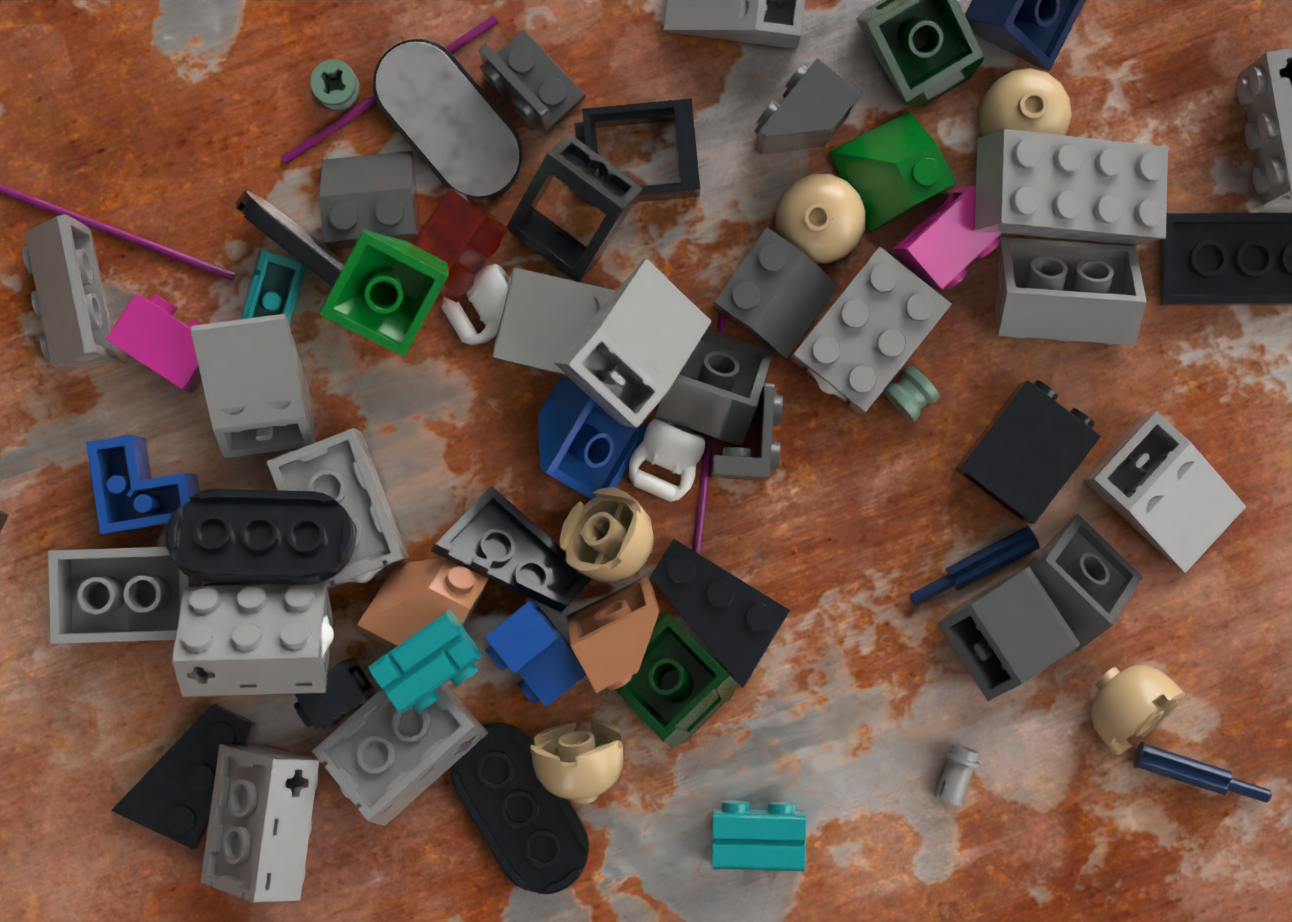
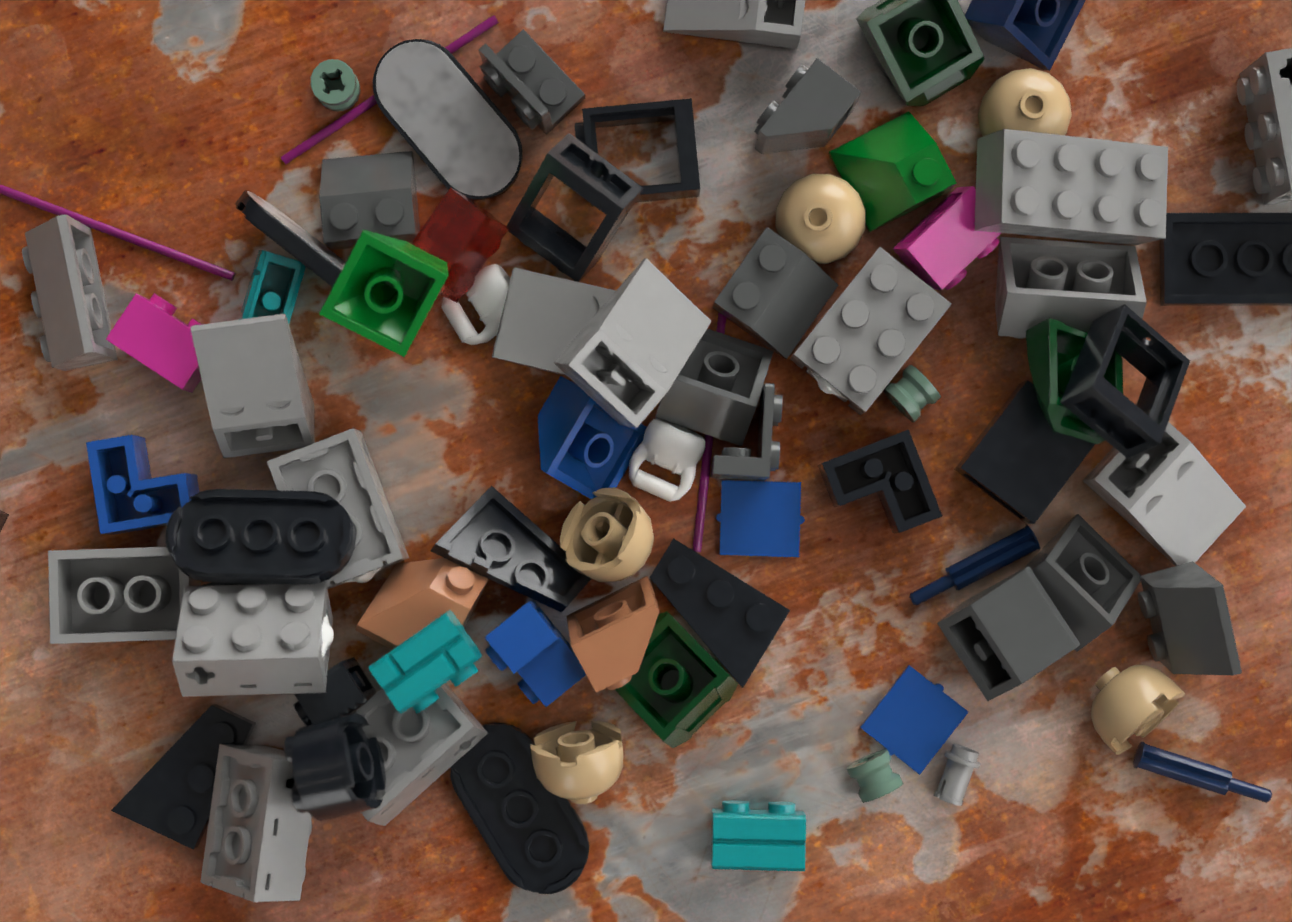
none -> black brick [284,714,386,821]
none -> blue piece [716,480,805,557]
none -> black brick [818,429,943,533]
none -> sand green wheel [846,749,903,803]
none -> blue piece [860,665,968,775]
none -> dark green slope [1026,318,1123,444]
none -> black window [1060,304,1190,458]
none -> dark grey slope [1138,561,1242,676]

